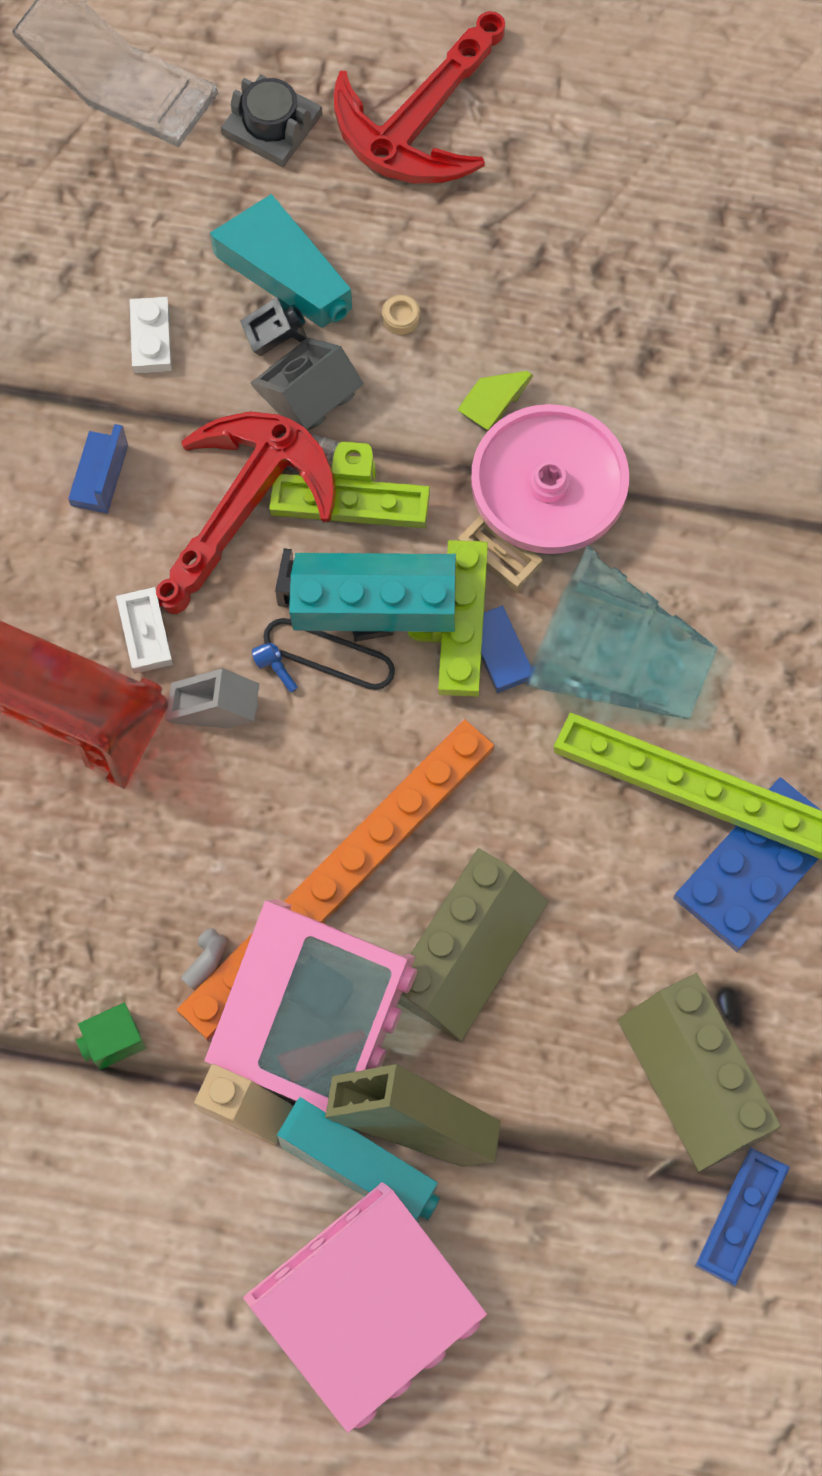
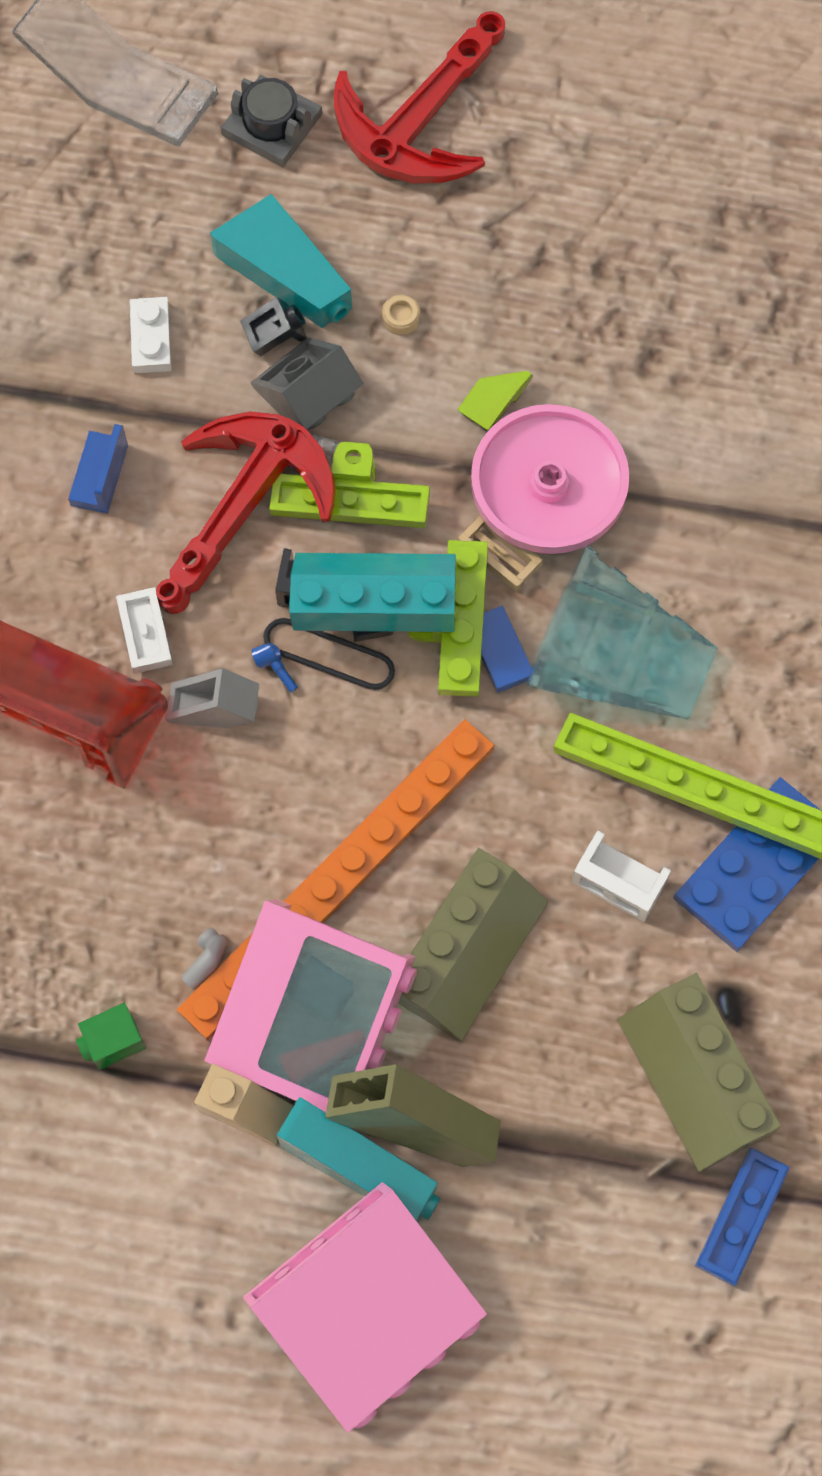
none -> white panel [572,830,672,922]

